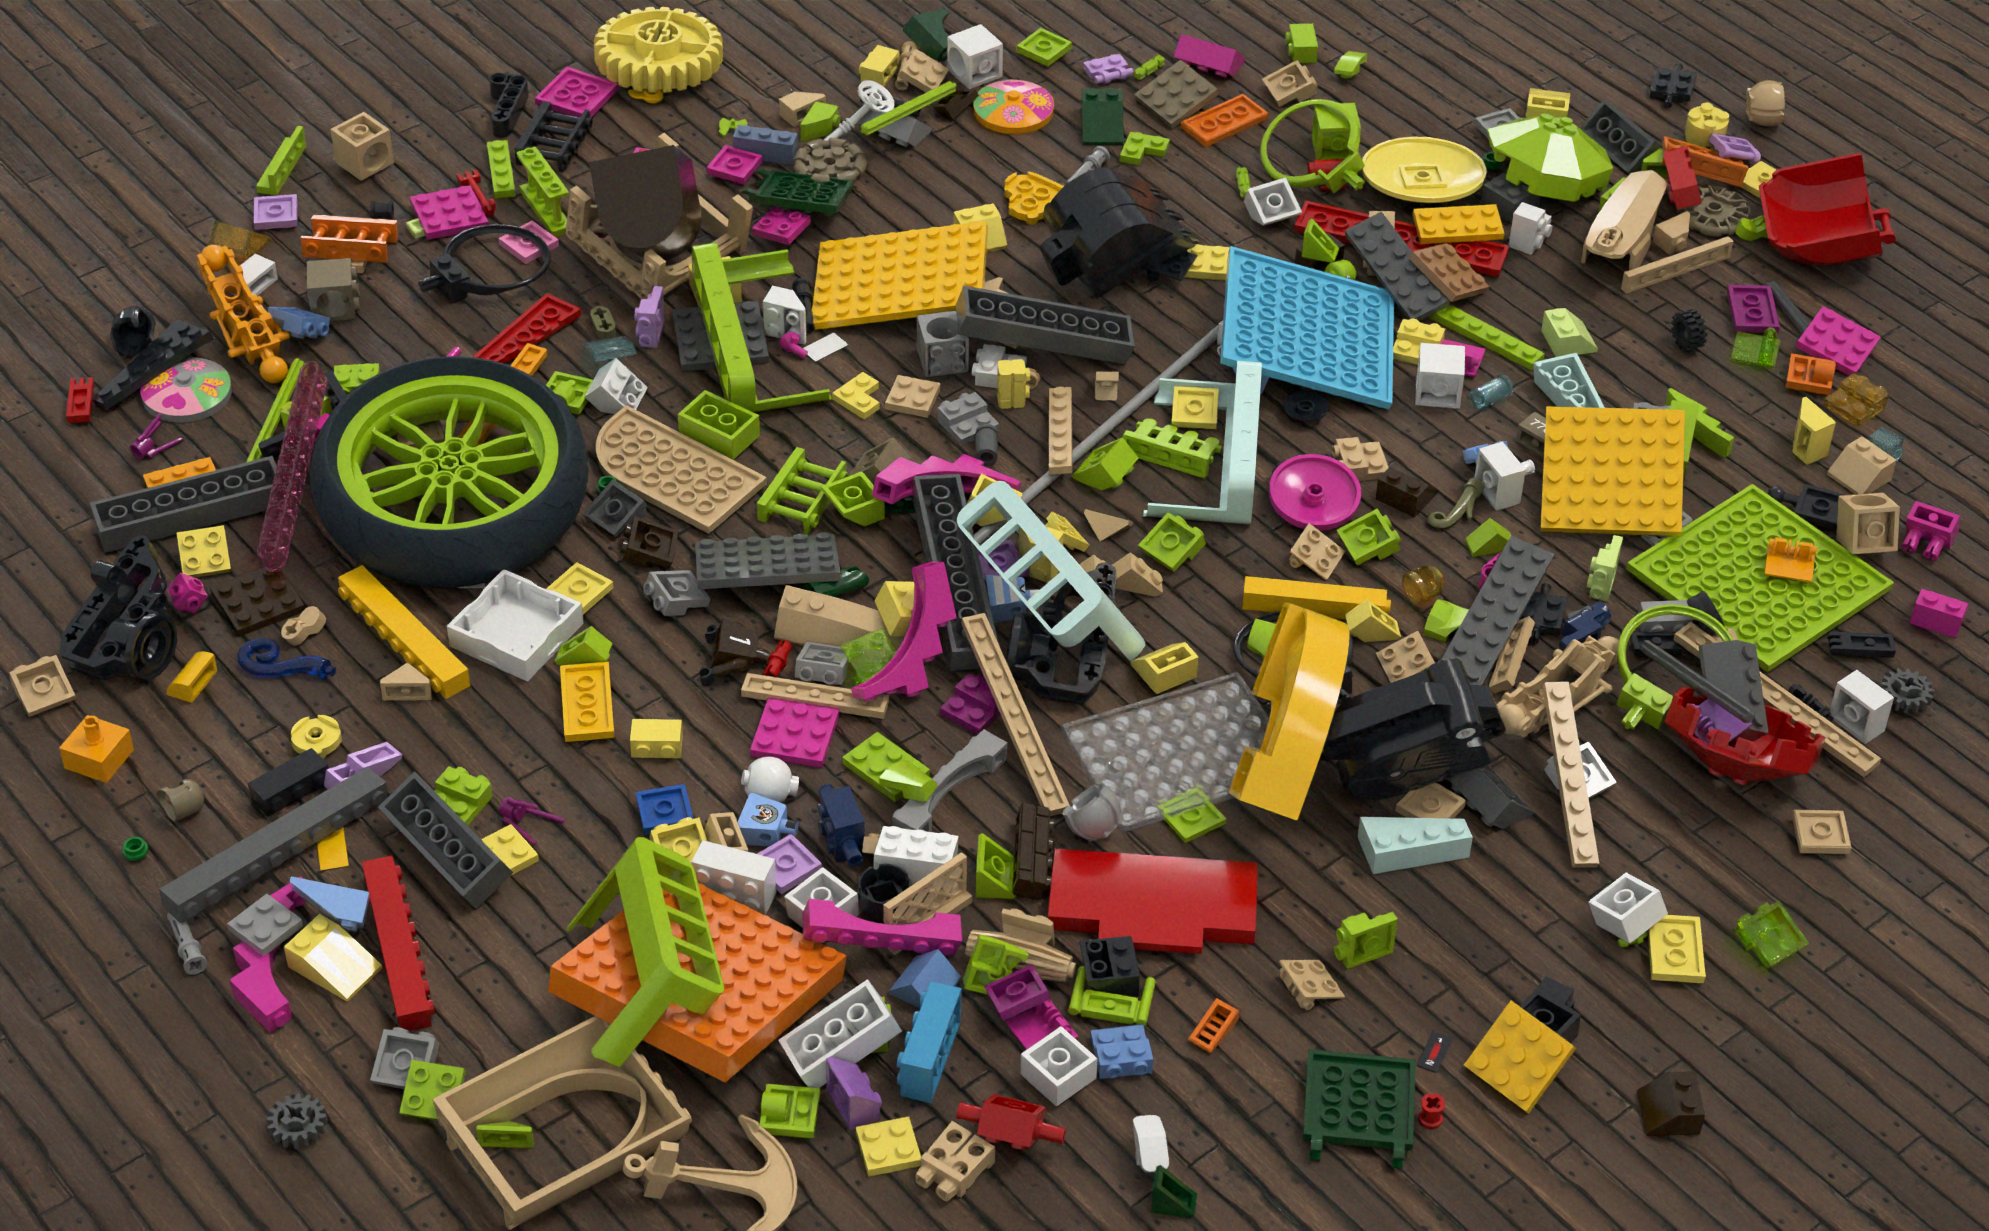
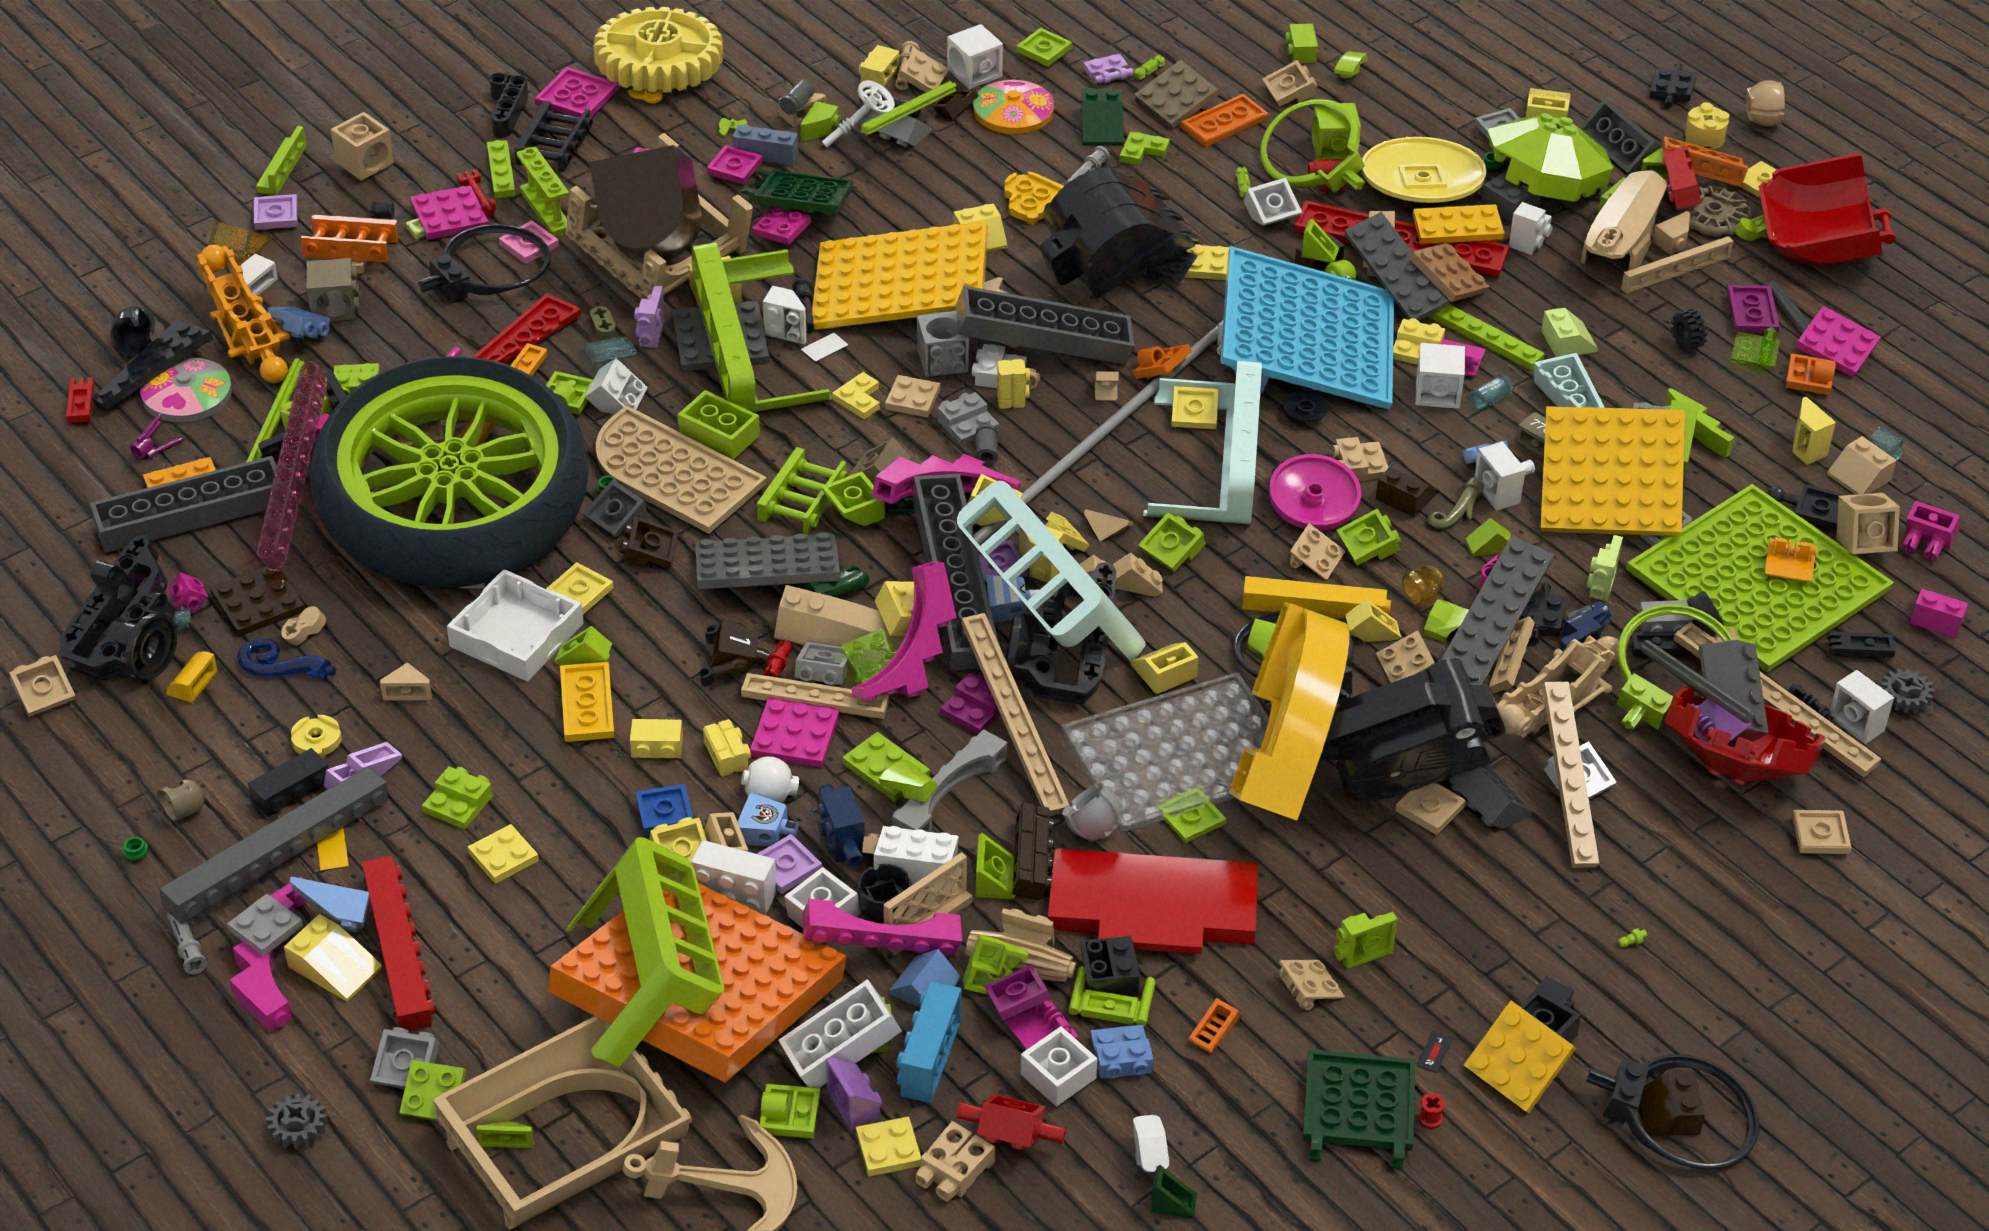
light orange brick [59,715,134,783] -> none
light yellow plate [177,525,231,578] -> none
yellow brick [338,565,470,699] -> none
dark grey brick [378,772,513,909] -> none
magenta plant [499,797,565,845] -> none
light grey plate [643,570,710,616] -> none
dark pink plate [779,332,808,359] -> none
dark tan plate [792,138,867,184] -> none
dark green arch [902,8,950,62] -> none
tan plate [1049,387,1072,475] -> none
lime slope [1072,437,1138,491] -> none
lime fence [1123,419,1222,478] -> none
dark pink slope [1174,34,1245,78] -> none
light aqua wedge [1358,817,1473,874] -> none
white brick [1588,873,1668,943] -> none
light yellow plate [1647,915,1706,983] -> none
lavender plate [1709,133,1761,164] -> none
clear neon green plate [1733,901,1809,969] -> none
clear yellow plate [1823,373,1889,427] -> none
none -> clear light blue plate [173,606,191,630]
none -> light yellow brick [703,719,751,777]
none -> dark grey piece [779,80,815,115]
none -> orange plate [1133,344,1192,379]
none -> black brick [1586,1054,1759,1170]

